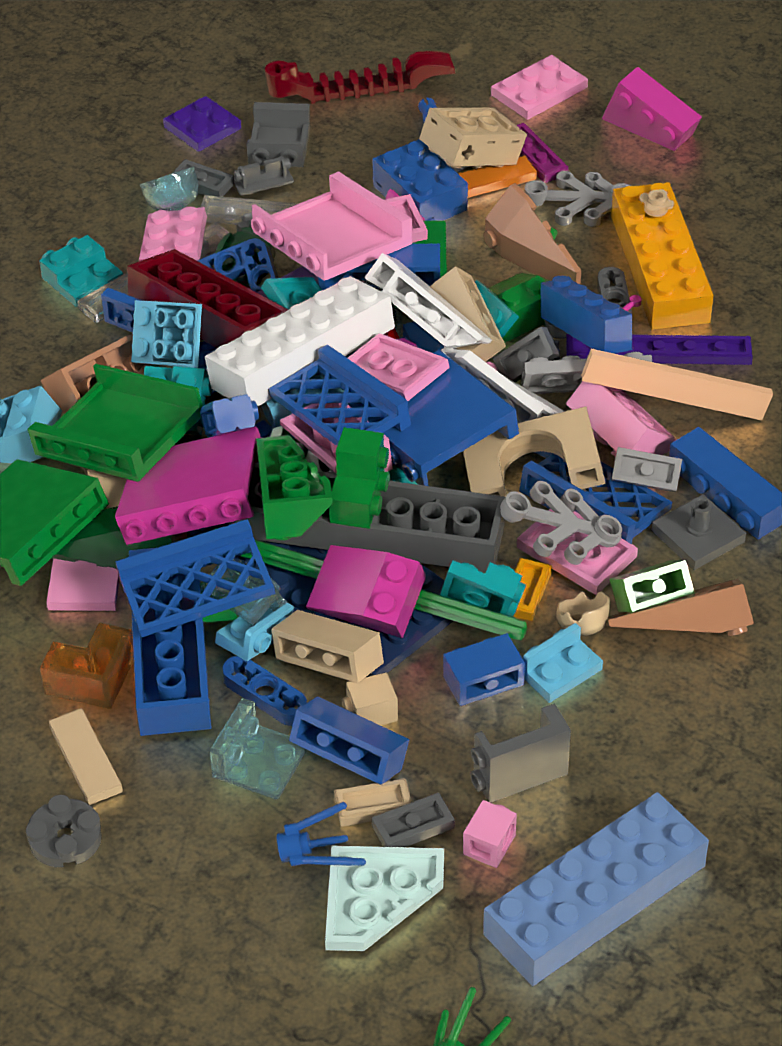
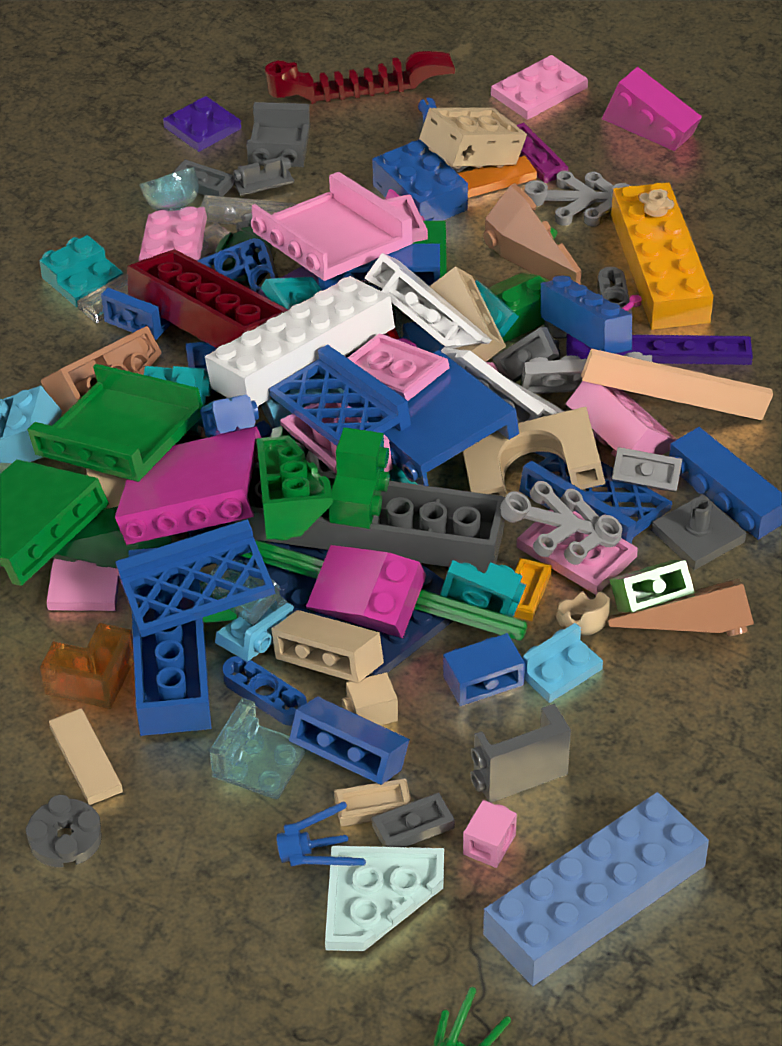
medium azure slope [131,300,202,368] -> none

